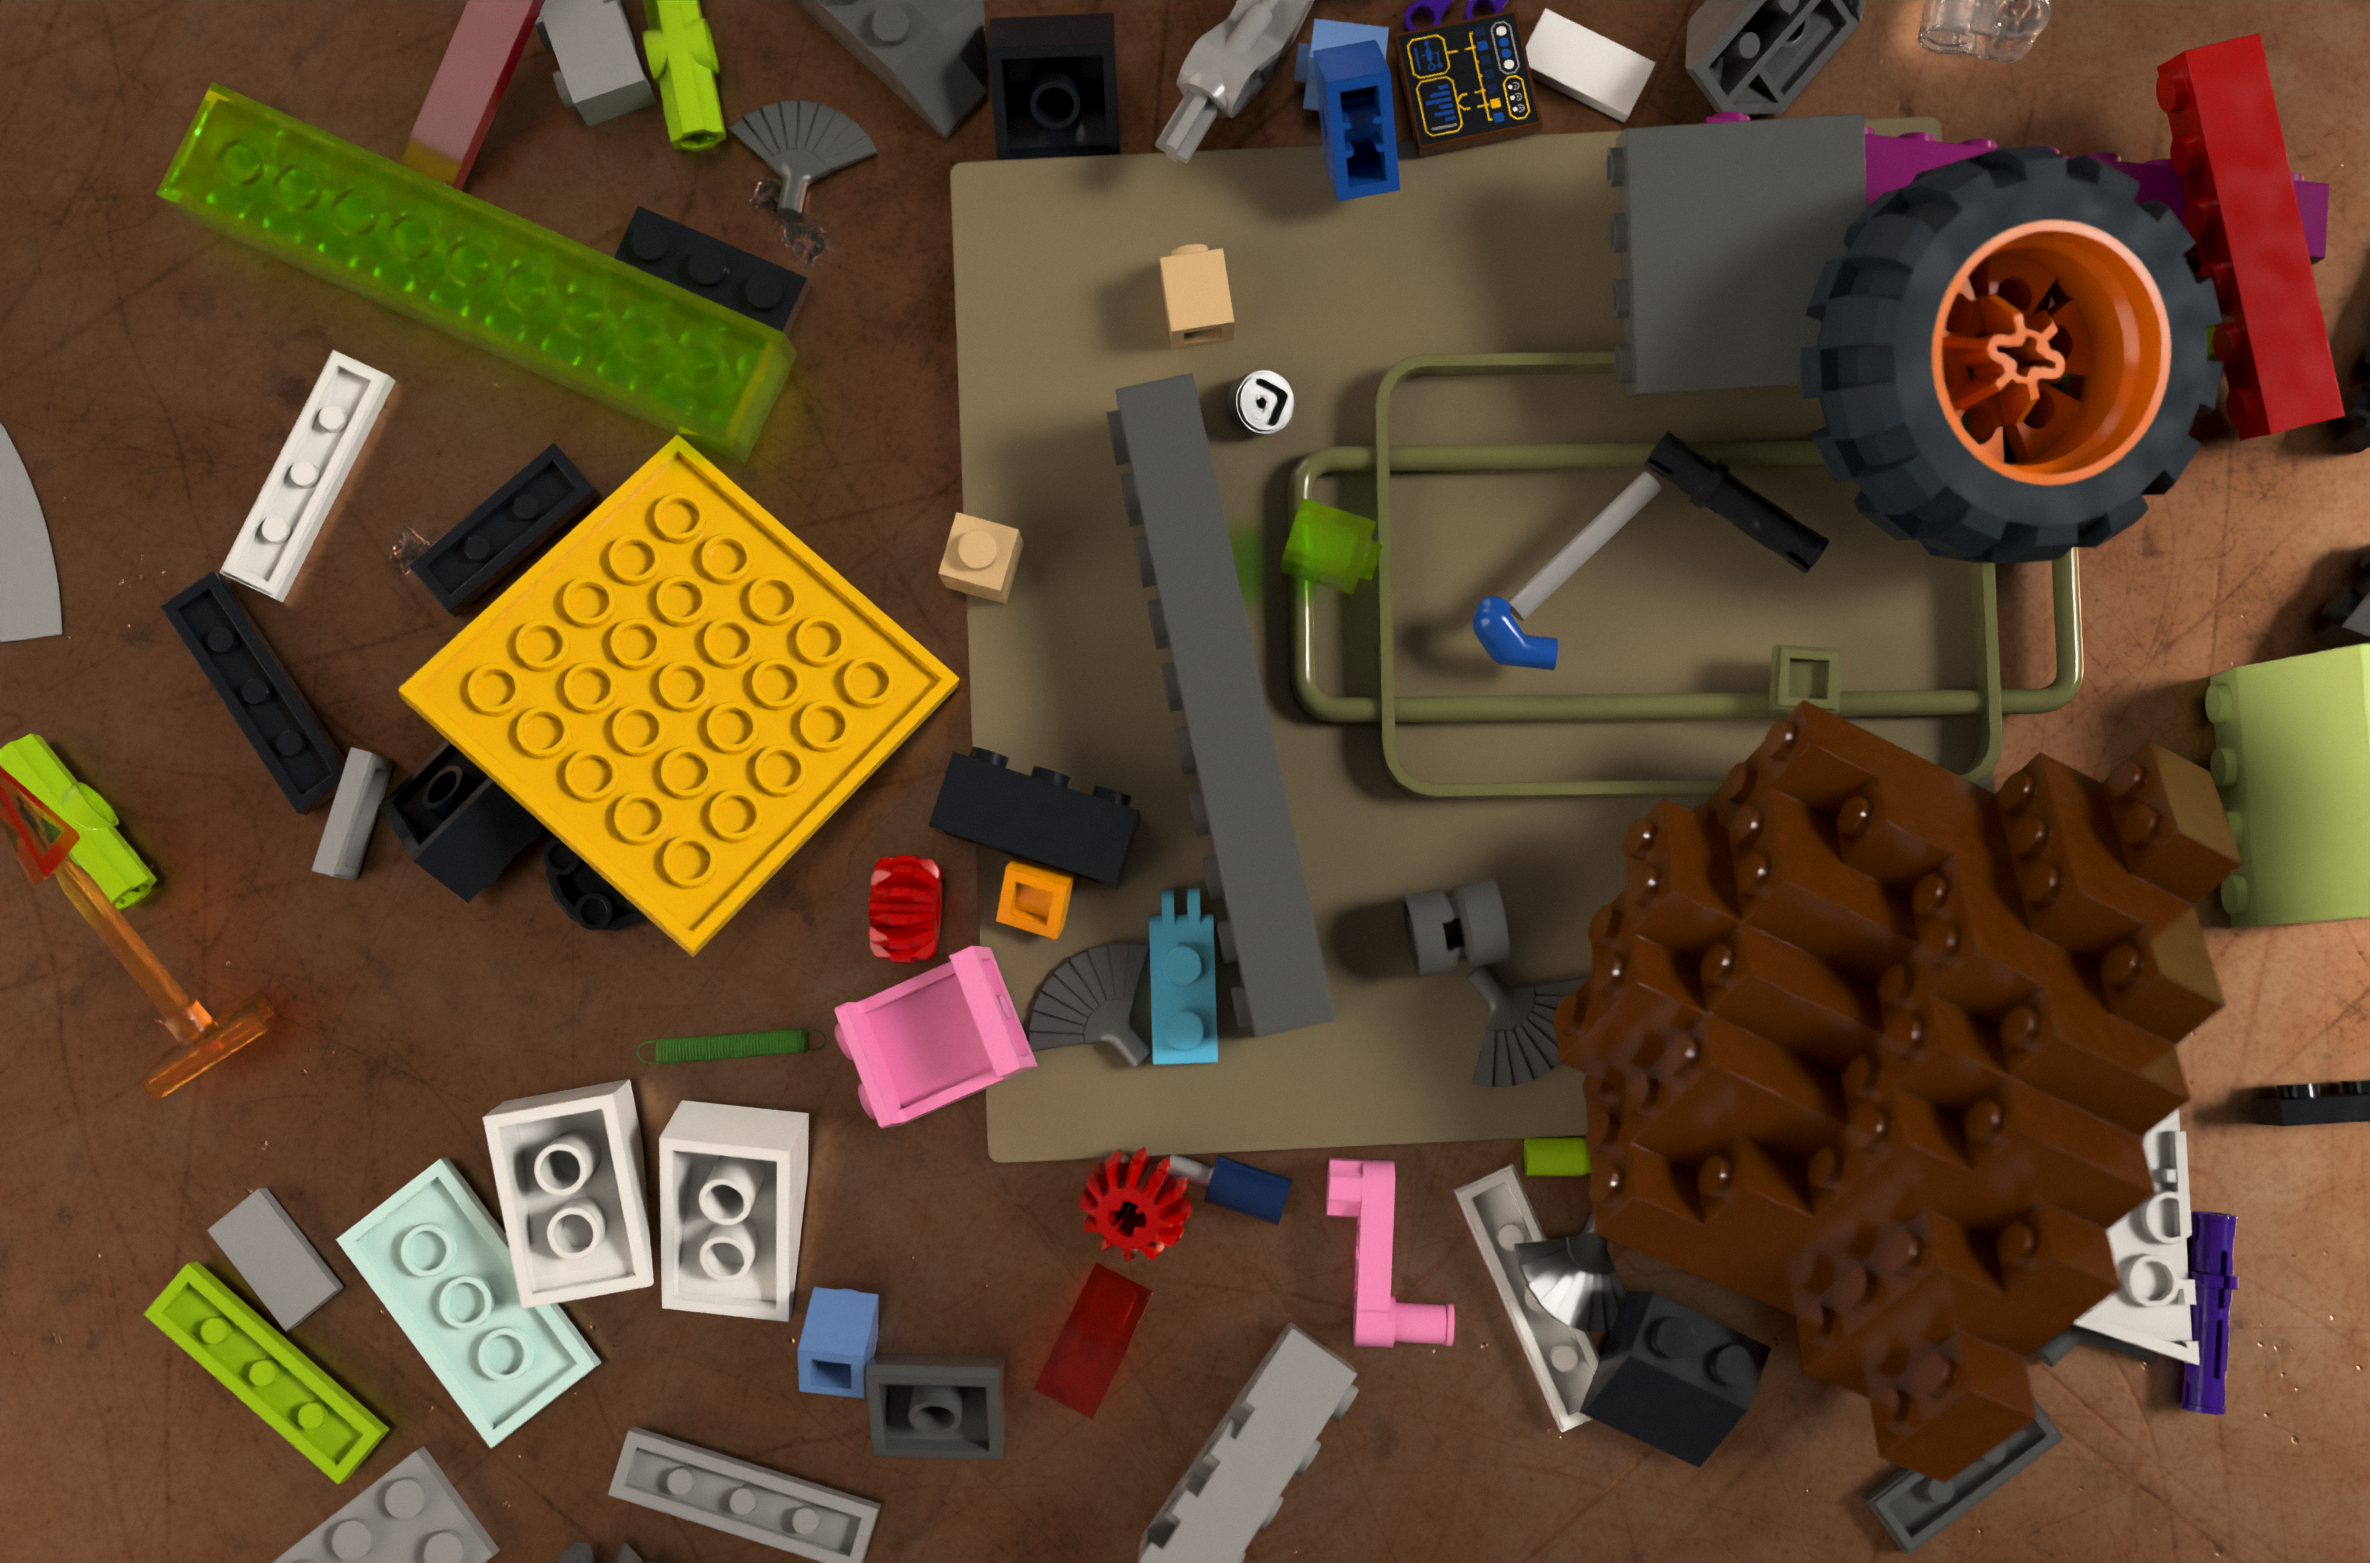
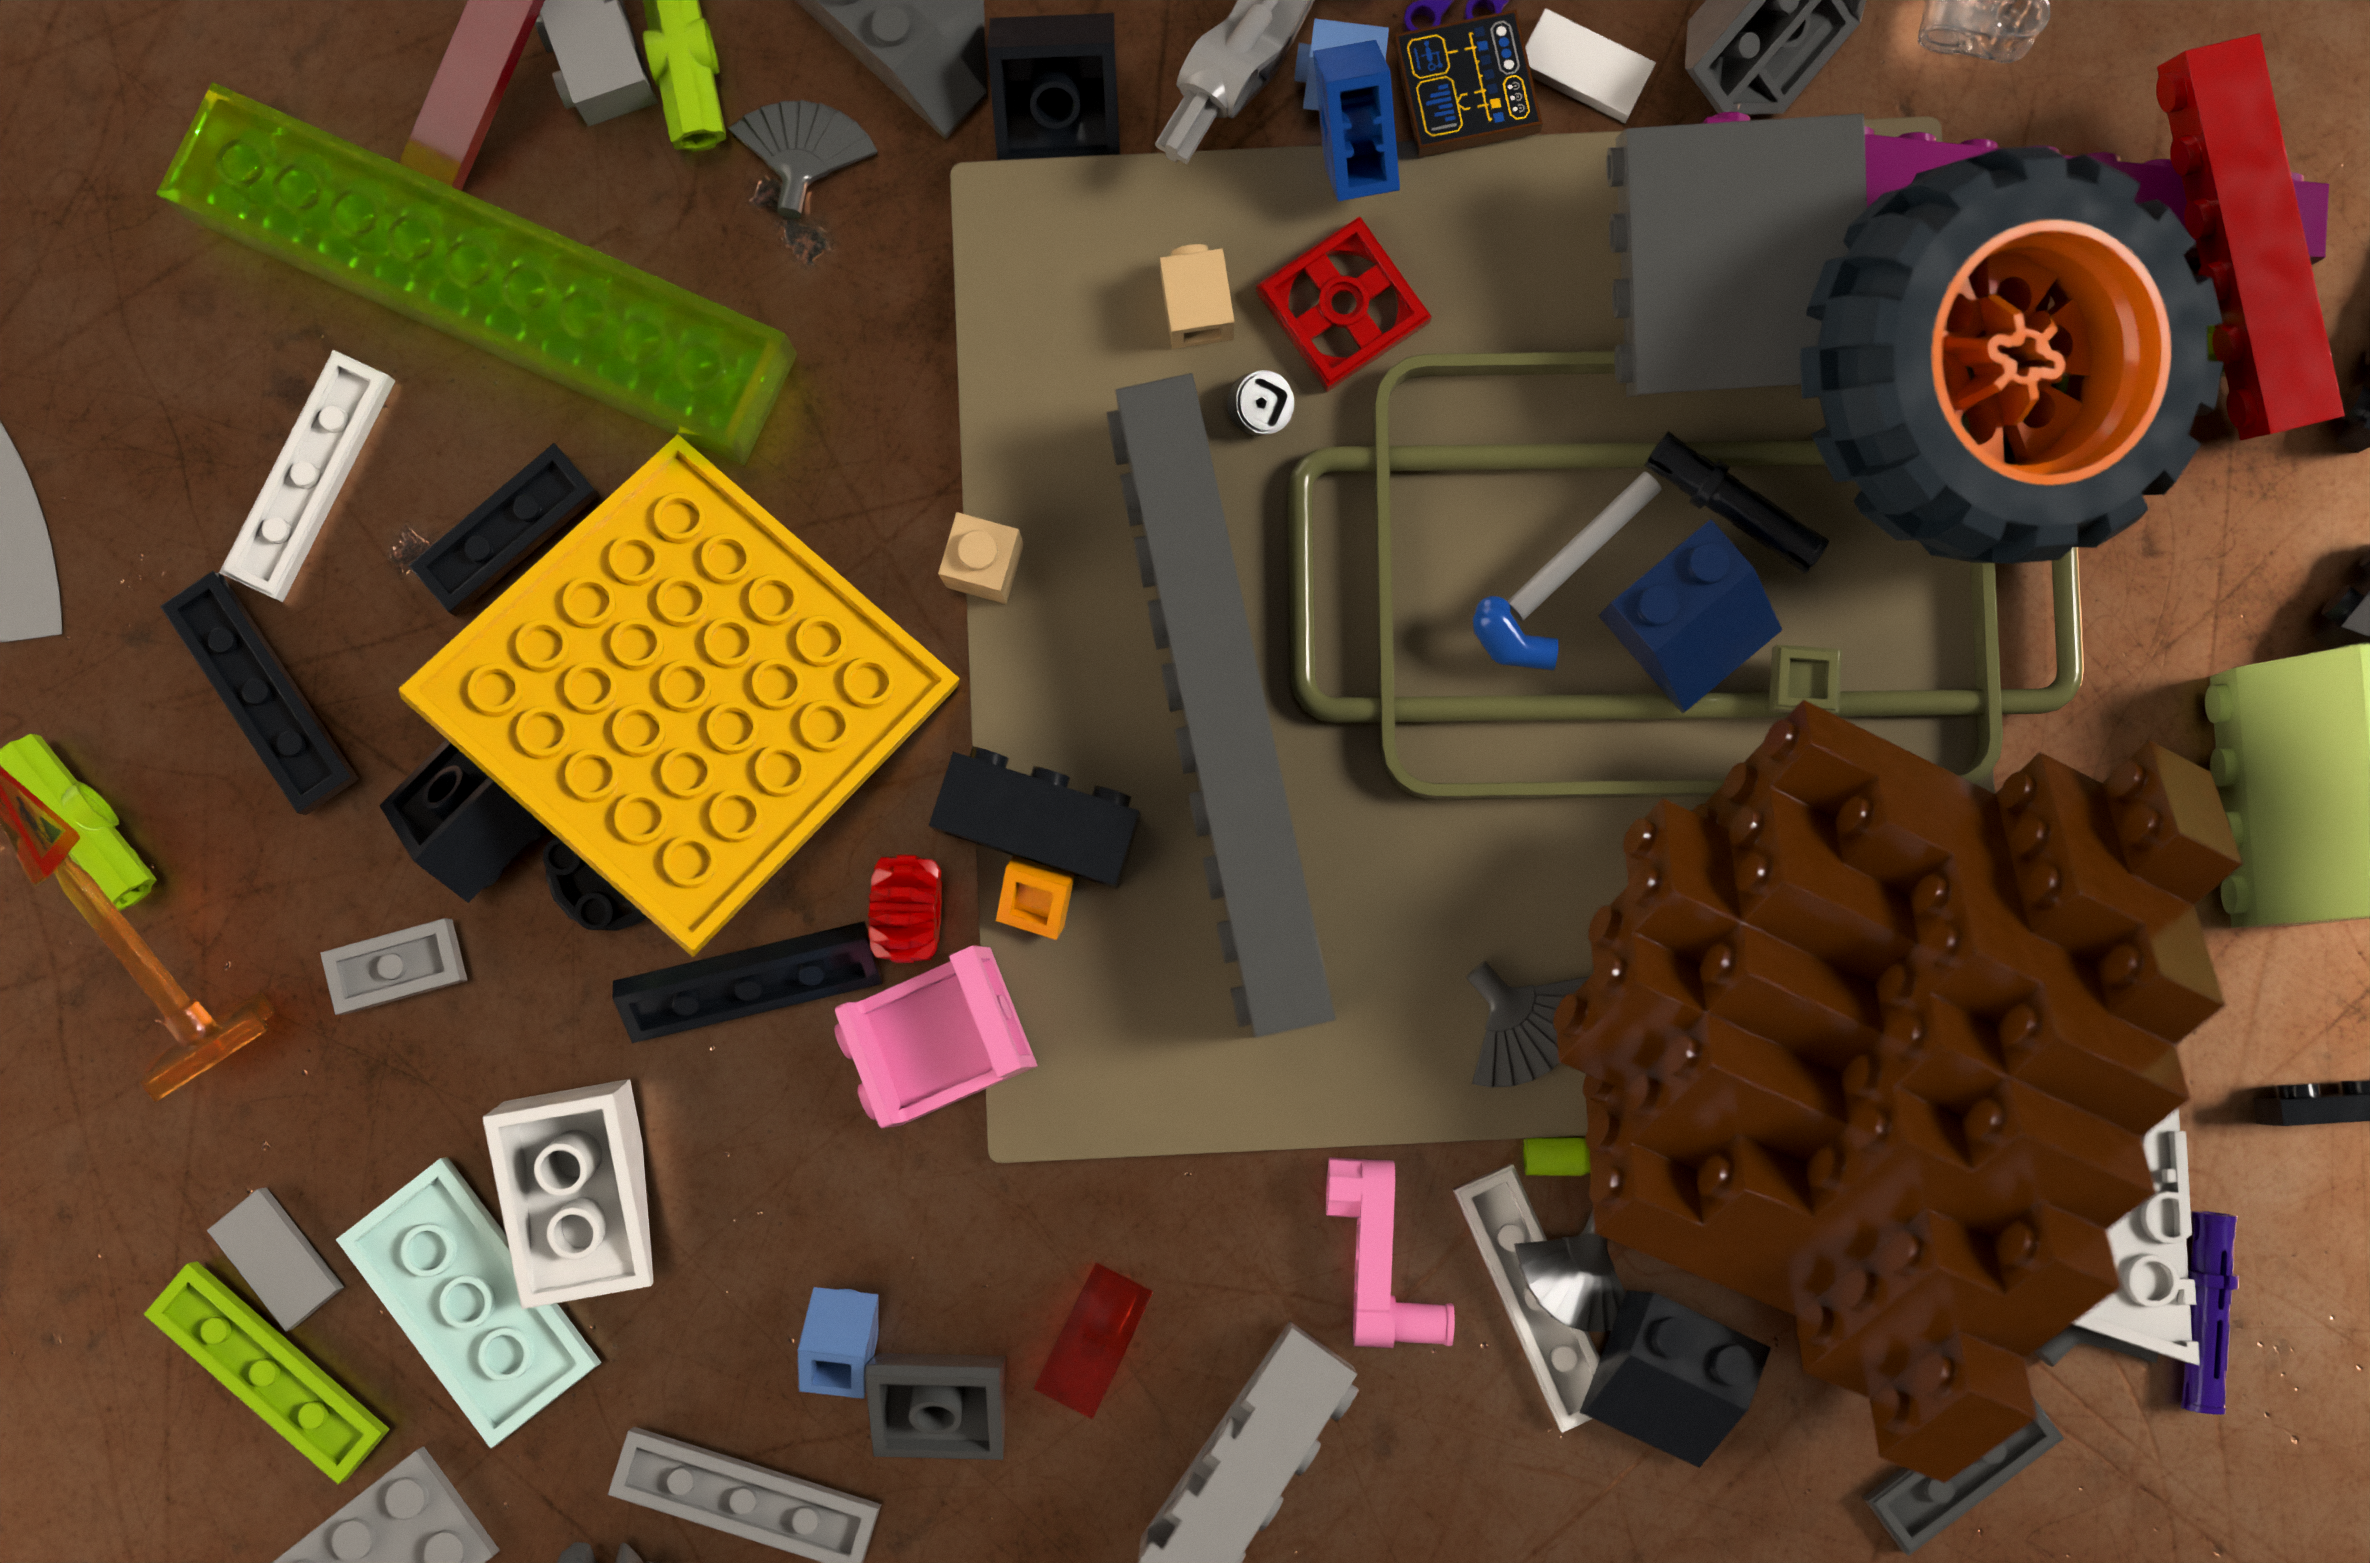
light grey tile [311,747,394,881] -> none
black plate [612,206,811,340] -> none
bright green piece [637,1028,826,1064] -> none
white slope [659,1100,809,1322] -> none
dark grey hand [1029,943,1153,1069] -> none
red gear [1078,1147,1192,1263] -> none
medium azure hinge [1149,888,1218,1065] -> none
dark blue piece [1167,1154,1292,1225] -> none
clear neon green brick [1280,498,1383,595] -> none
dark grey wheel [1403,879,1510,977] -> none
none -> light grey plate [320,918,468,1015]
none -> black plate [612,921,882,1043]
none -> red piece [1256,216,1432,392]
none -> dark blue slope [1598,519,1782,714]

